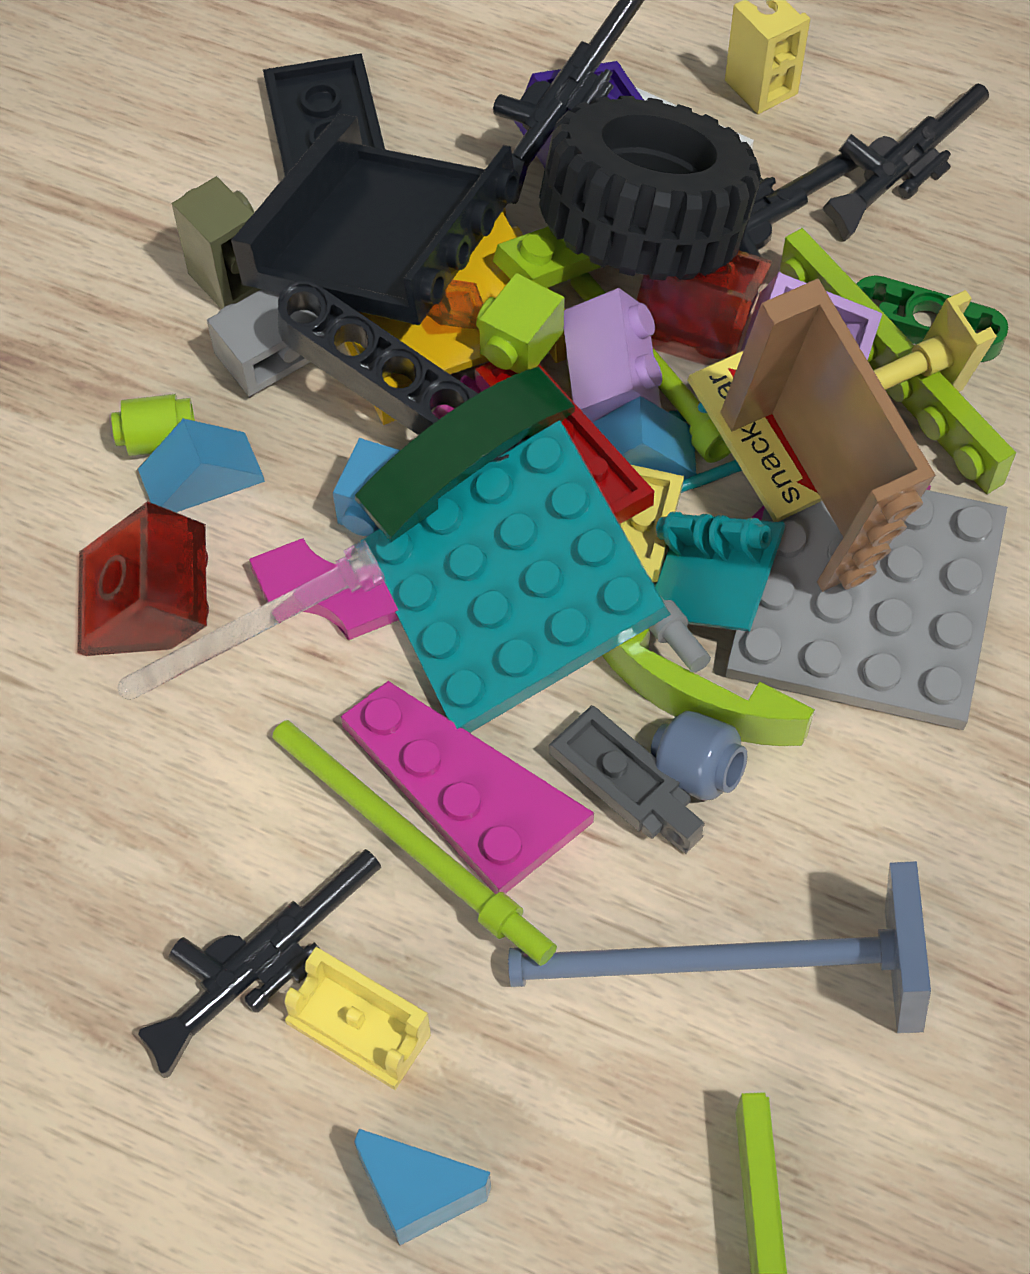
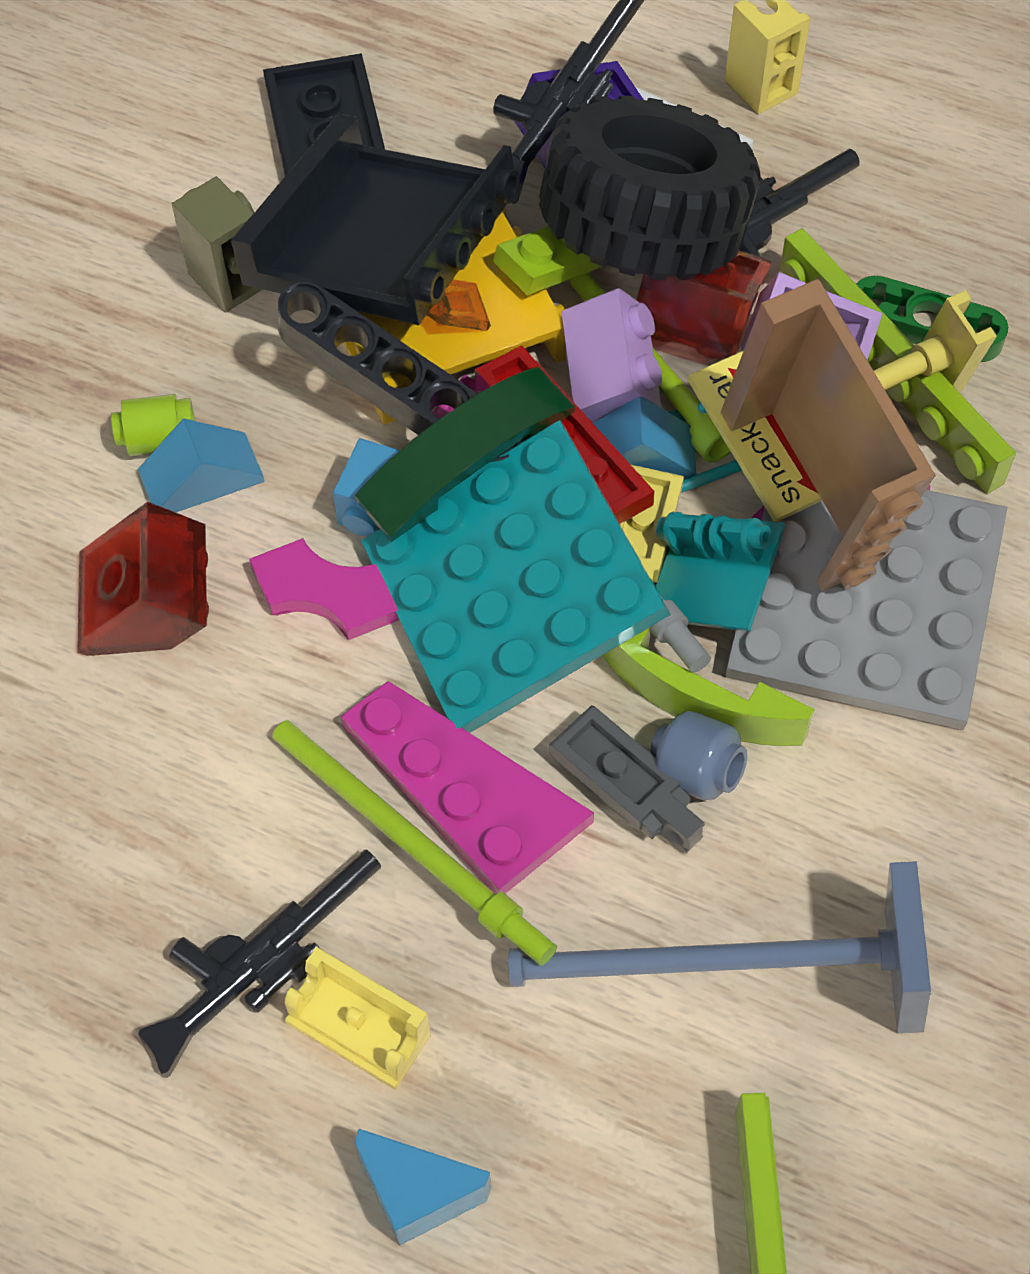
clear piece [118,540,386,700] -> none
light grey brick [207,289,342,397] -> none
lime brick [476,273,565,373] -> none
black piece [823,83,989,240] -> none

